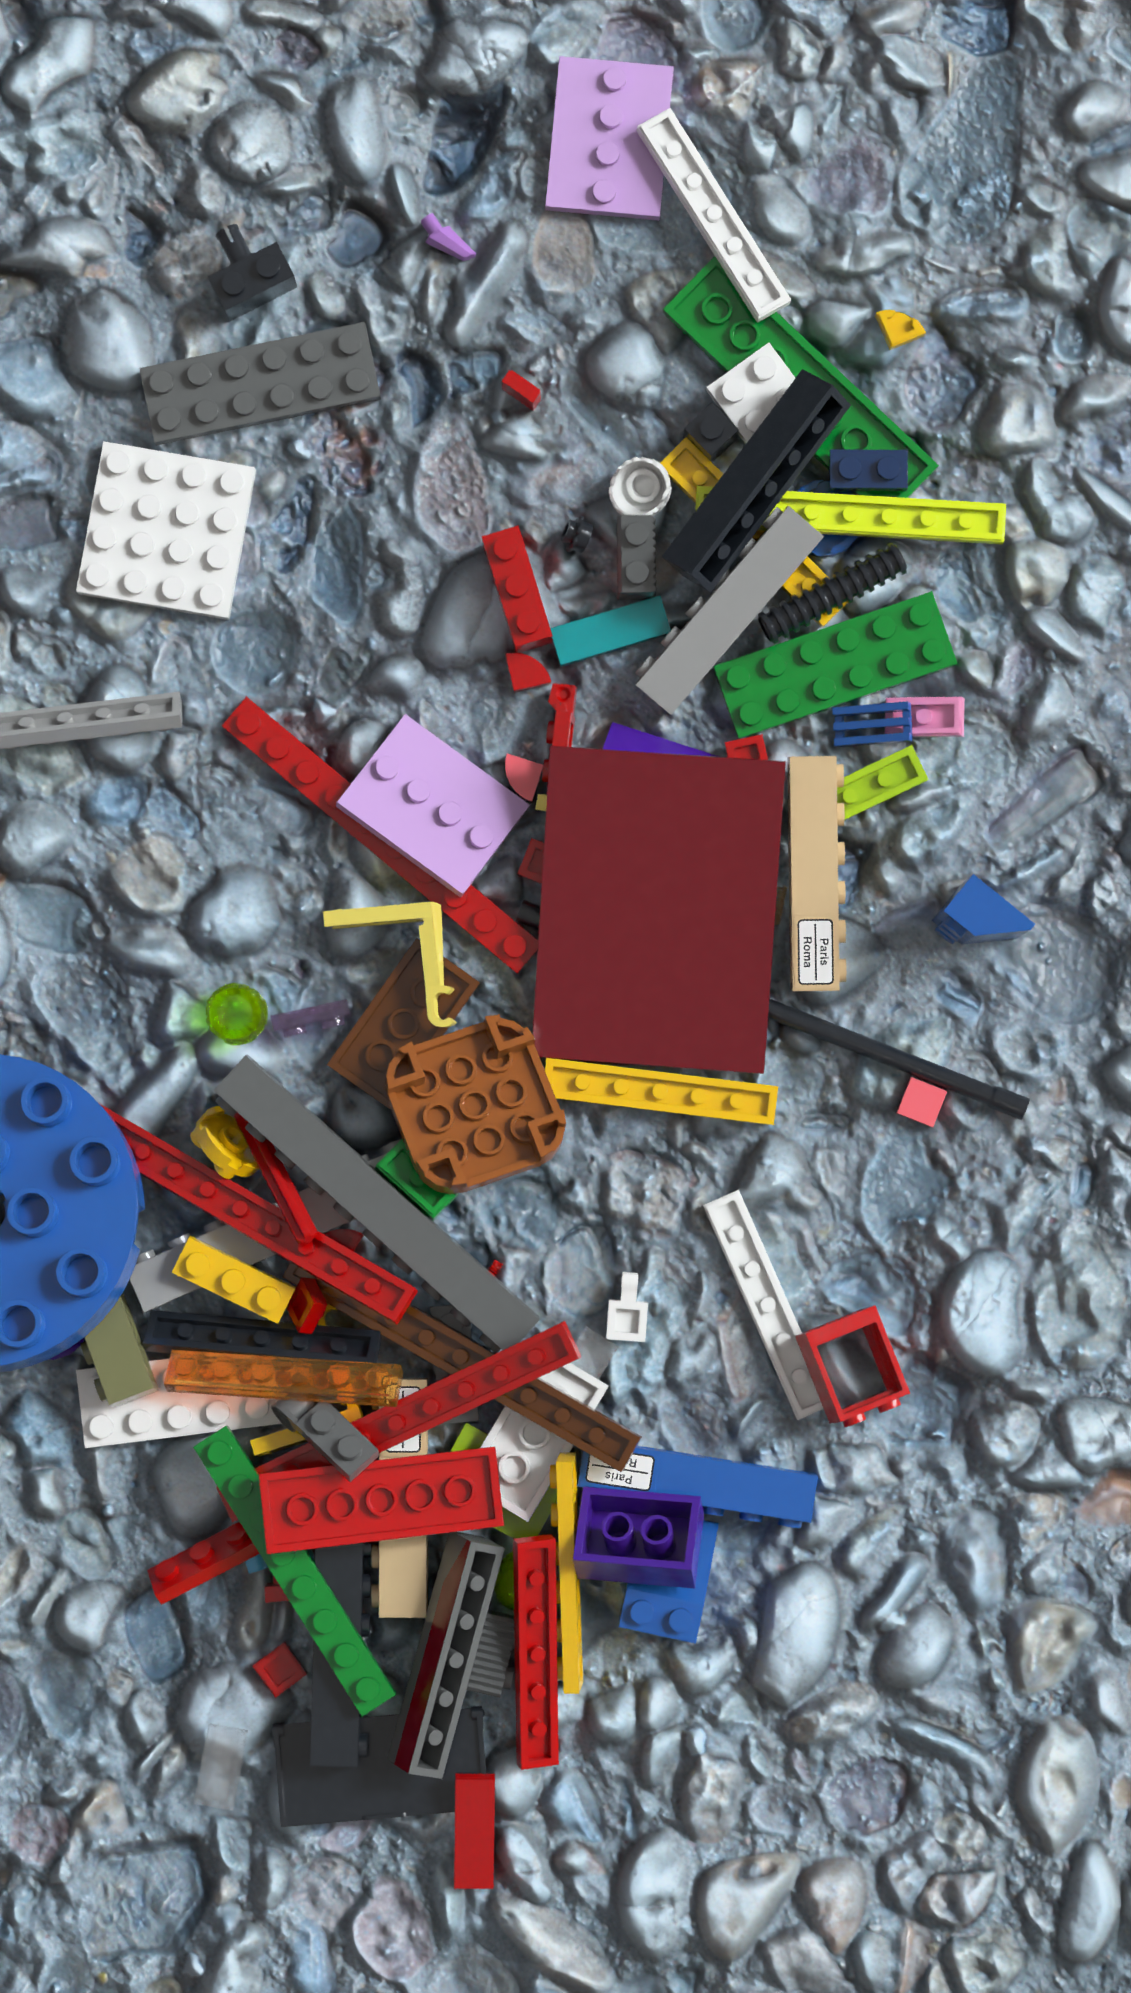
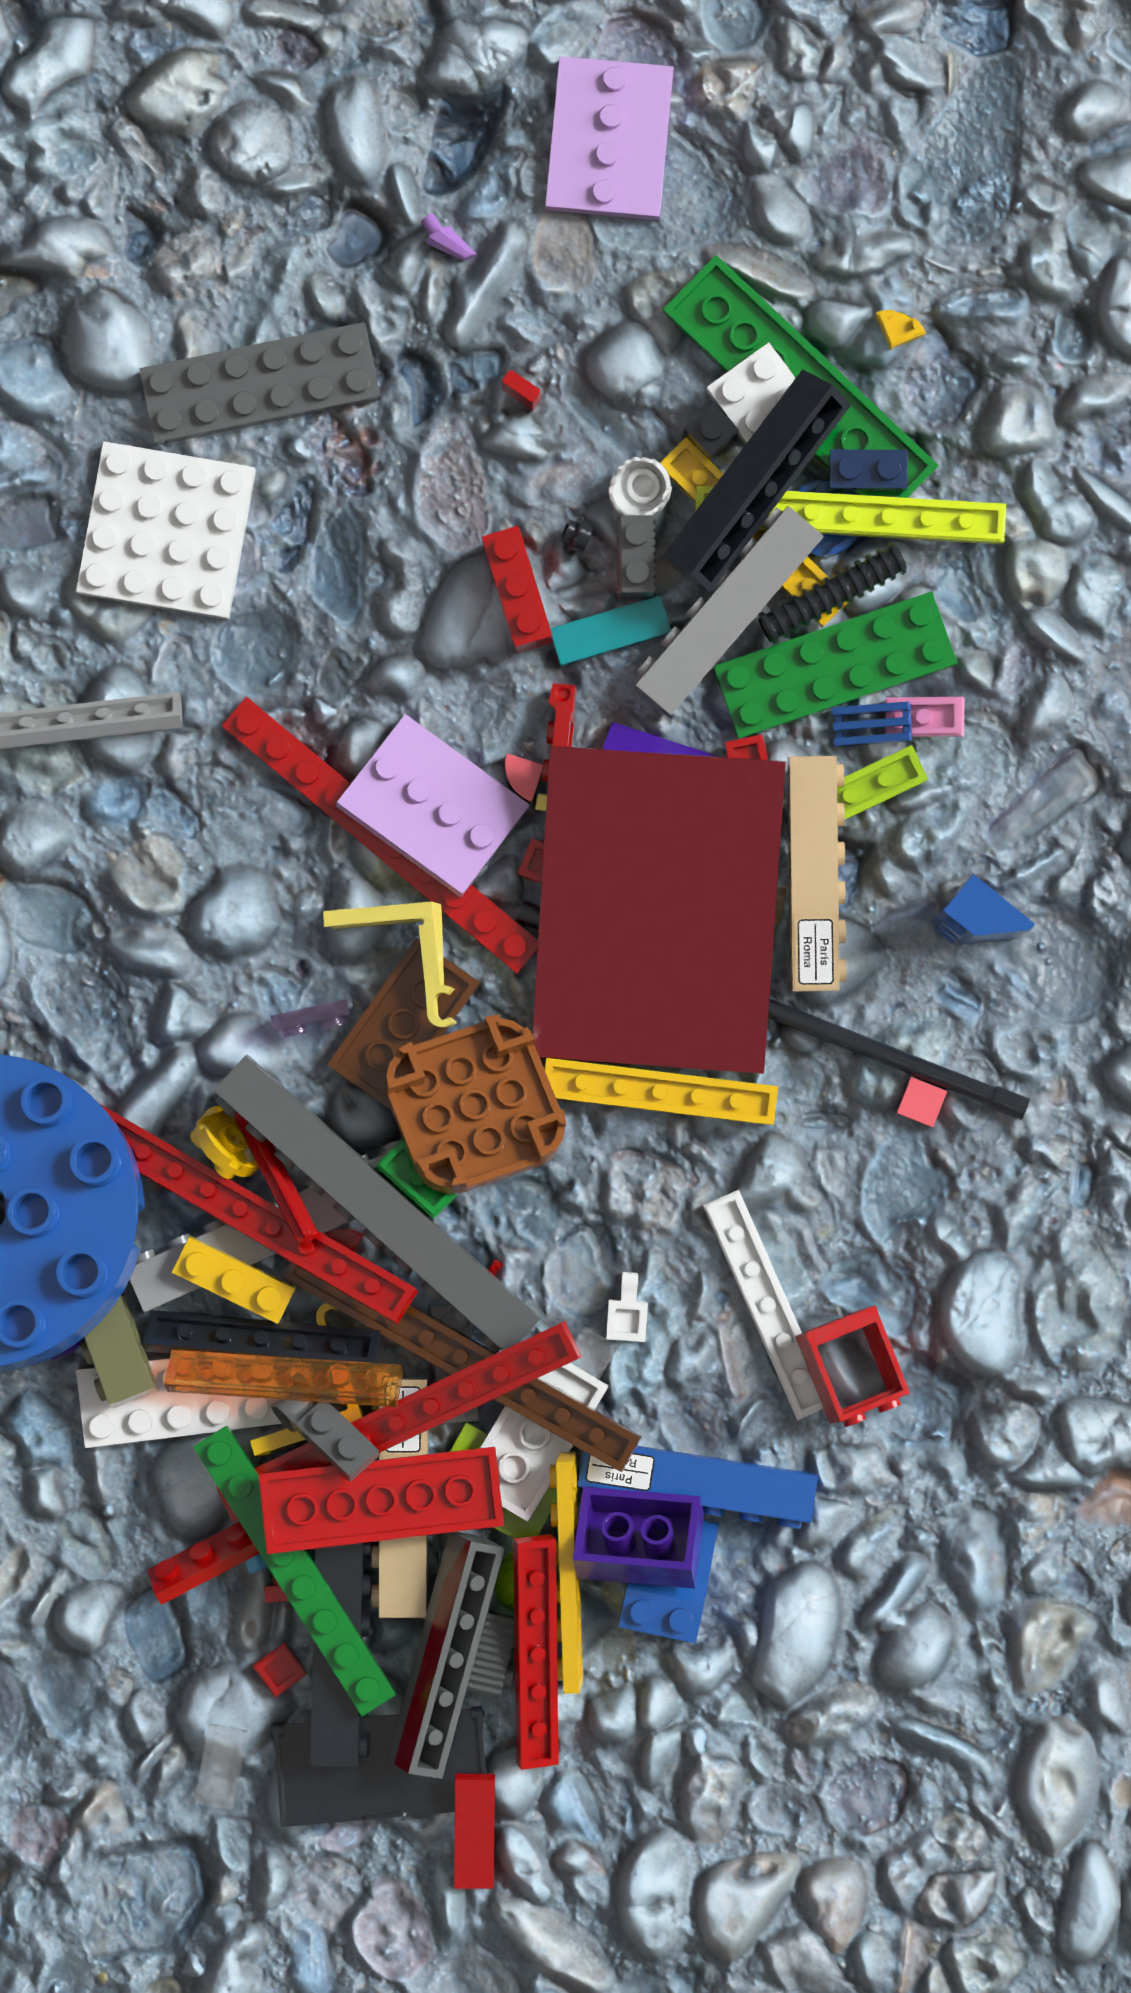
clear neon green hair [206,983,268,1045] -> none
black brick [208,224,297,322] -> none
red plate [286,1277,328,1334] -> none
red tile [505,653,552,693] -> none
white tile [636,108,791,323] -> none

